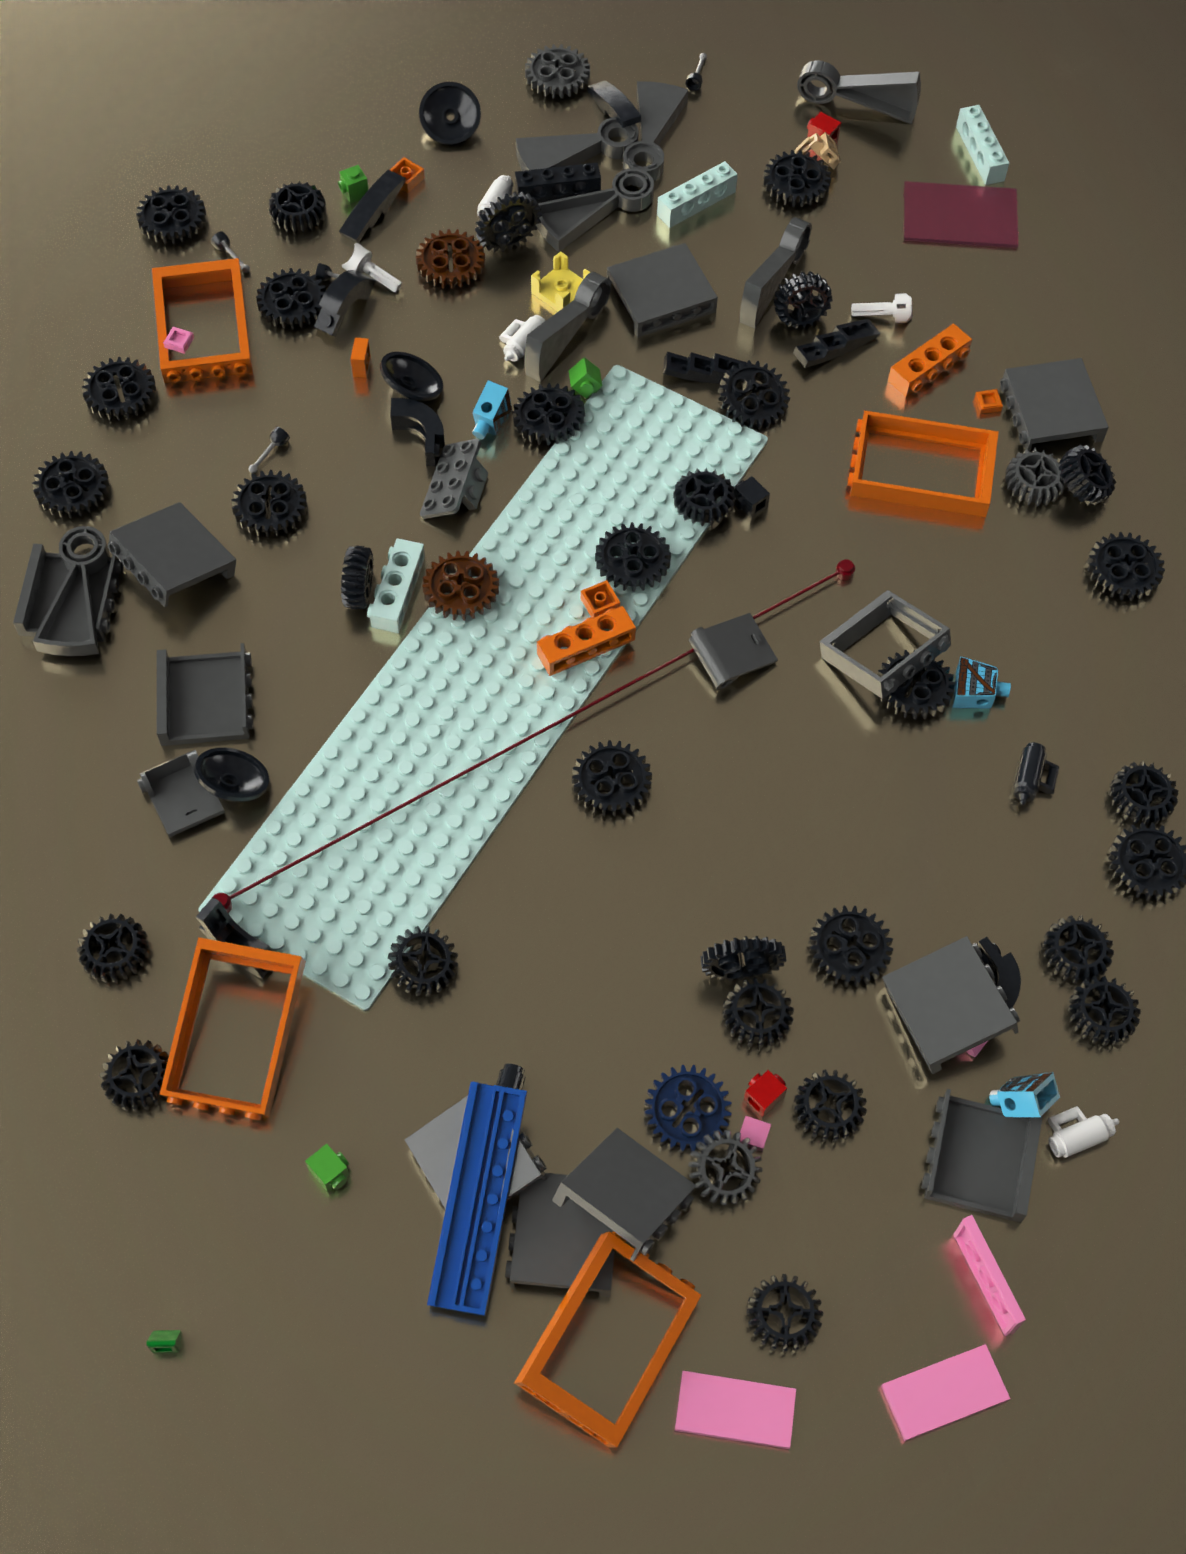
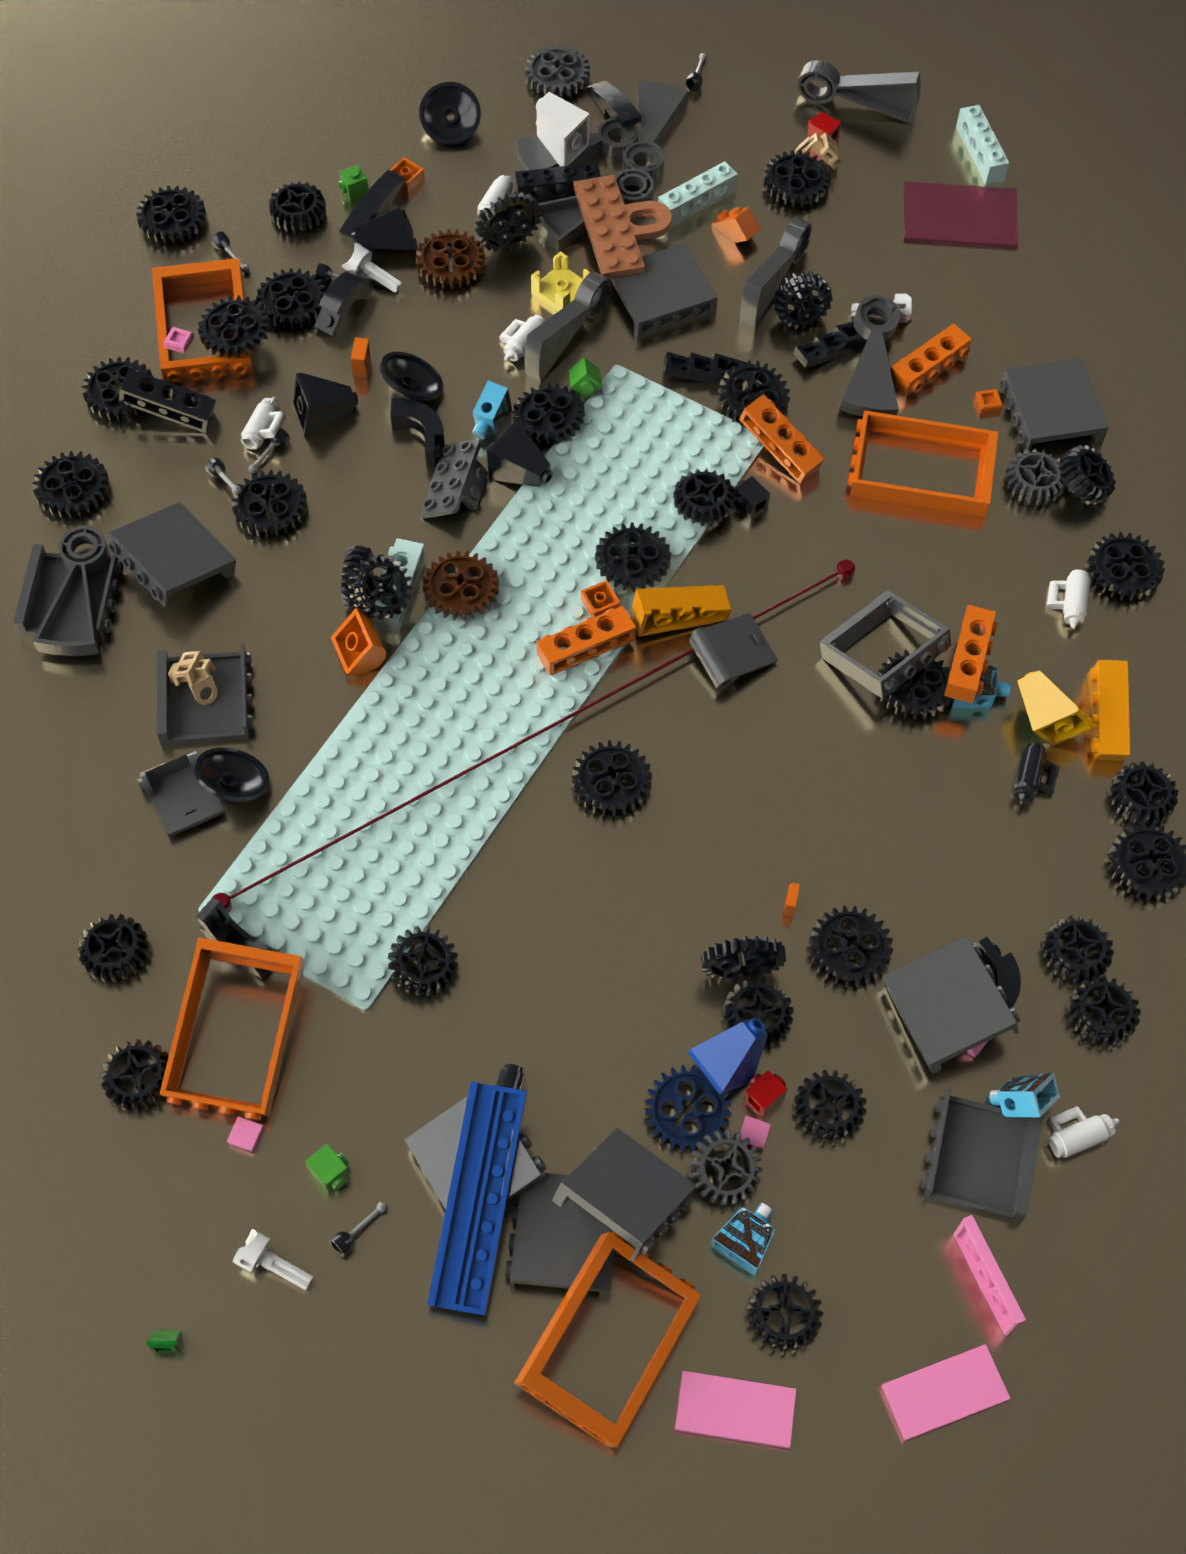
none -> black brick [119,368,216,433]
none -> tan piece [168,651,218,705]
none -> black gear [197,295,271,359]
none -> hinge [205,458,241,495]
none -> bright pink tile [227,1117,264,1152]
none -> white piece [232,1229,314,1290]
none -> white piece [241,397,286,450]
none -> black slope [292,372,358,437]
none -> hinge [329,1202,387,1257]
none -> orange brick [331,608,386,676]
none -> black gear [348,554,414,620]
none -> black slope [352,205,419,250]
none -> black slope [487,421,553,487]
none -> white slope [536,92,590,167]
none -> nougat plate [573,175,672,279]
none -> light orange wedge [630,585,732,637]
none -> slope [688,1018,768,1094]
none -> orange slope [711,207,761,243]
none -> torso [711,1203,775,1276]
none -> orange brick [739,394,824,484]
none -> orange tile [783,882,800,917]
none -> dark grey piece [838,295,900,417]
none -> orange brick [944,605,998,703]
none -> yellow slope [1017,671,1097,746]
none -> white piece [1047,570,1091,629]
none -> light orange wedge [1087,660,1130,761]

